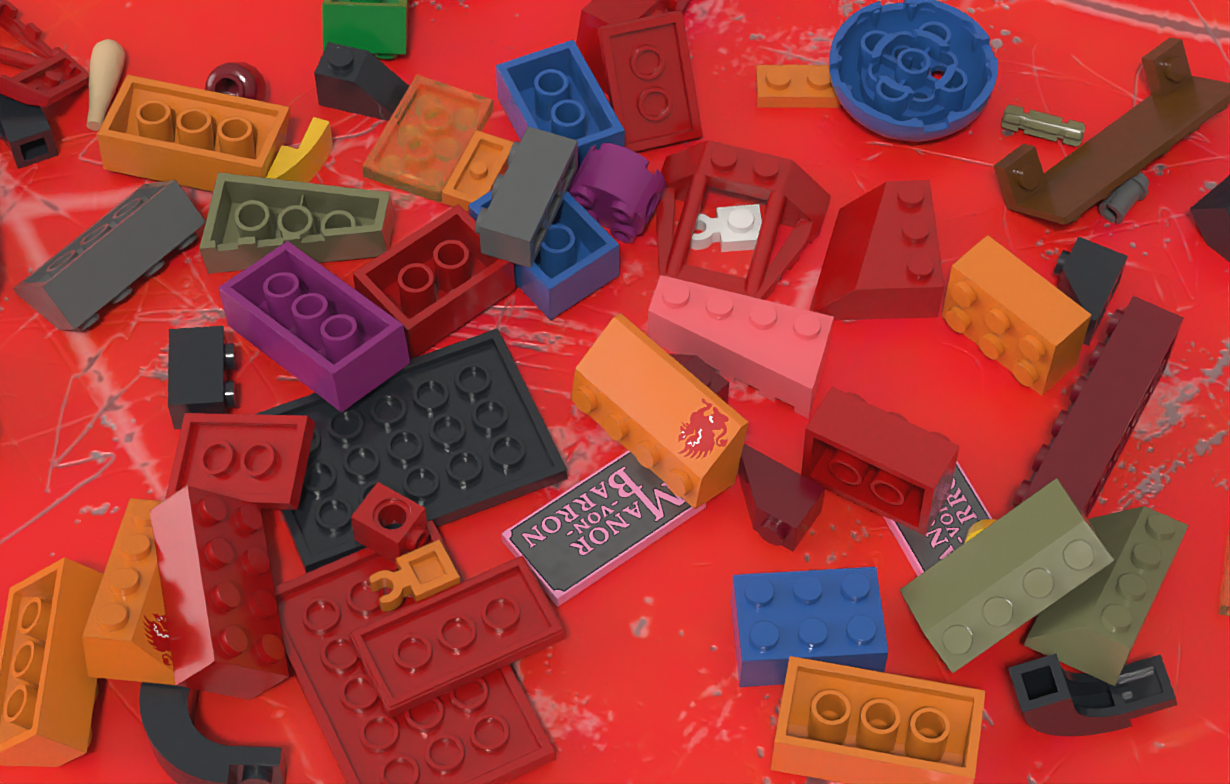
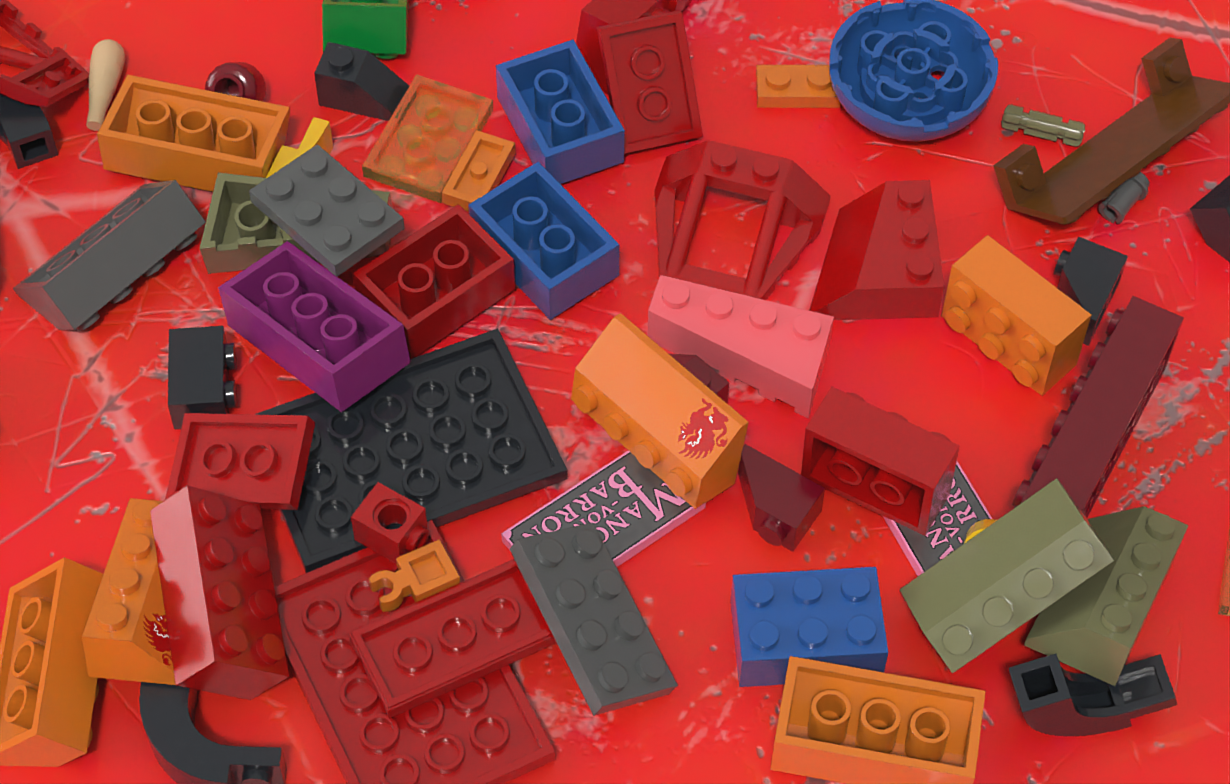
dark grey brick [475,126,578,268] -> none
magenta brick [567,143,666,243] -> none
white plate [690,204,762,252] -> none
none -> dark grey plate [249,144,405,277]
none -> dark grey plate [510,522,678,716]

